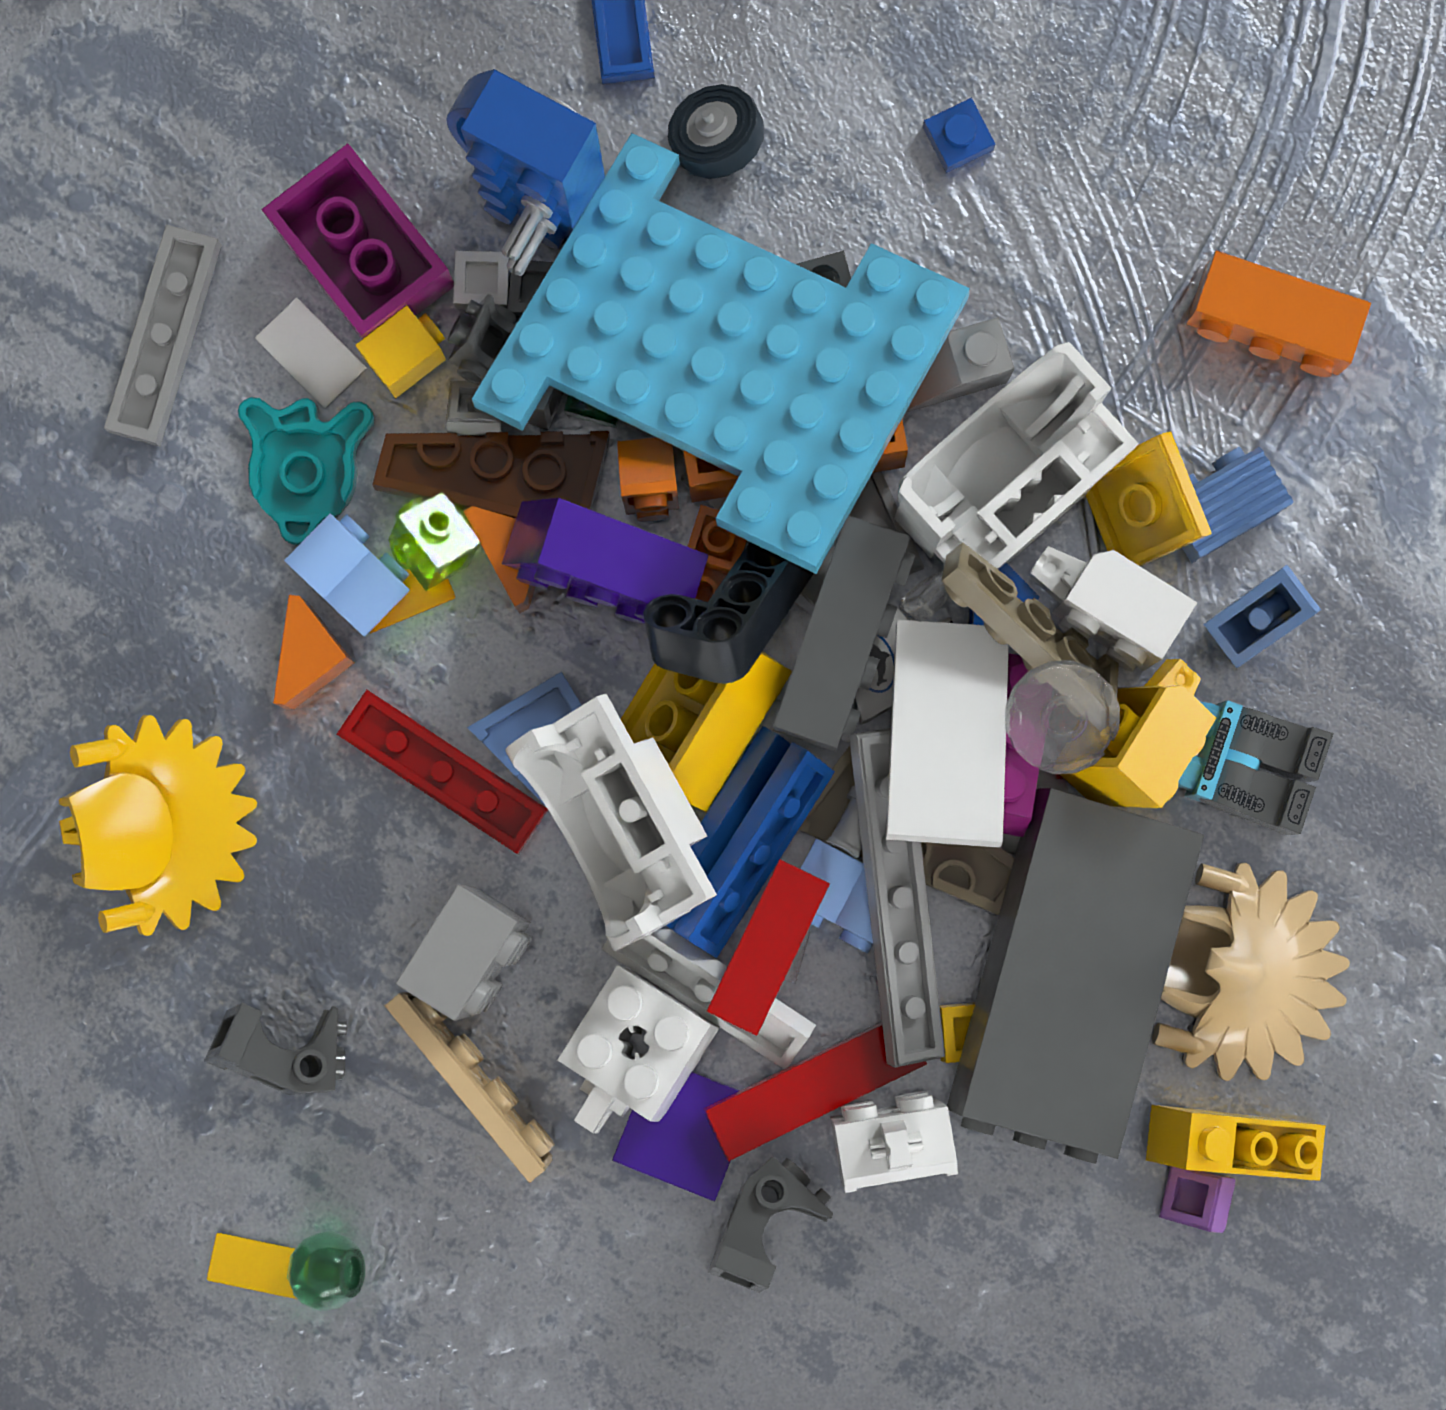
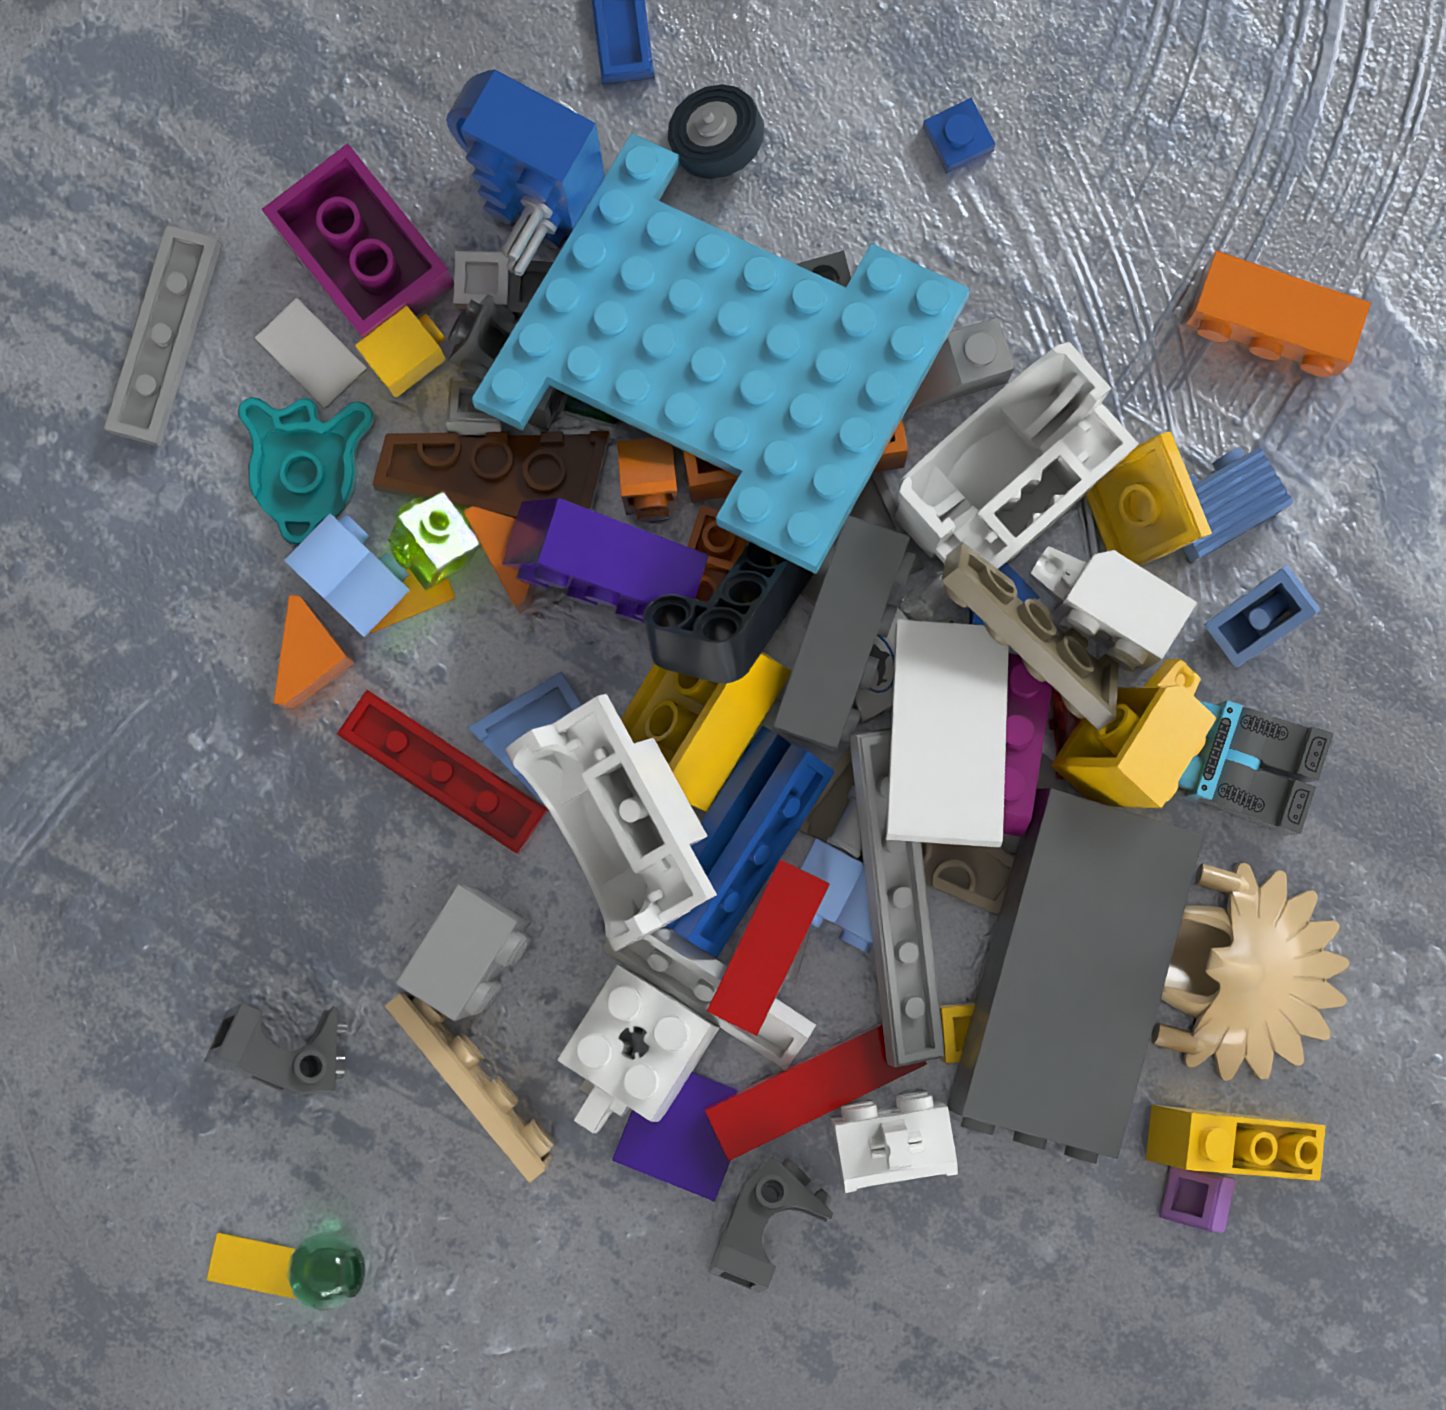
yellow piece [59,715,257,936] -> none
clear tile [1005,660,1120,774] -> none

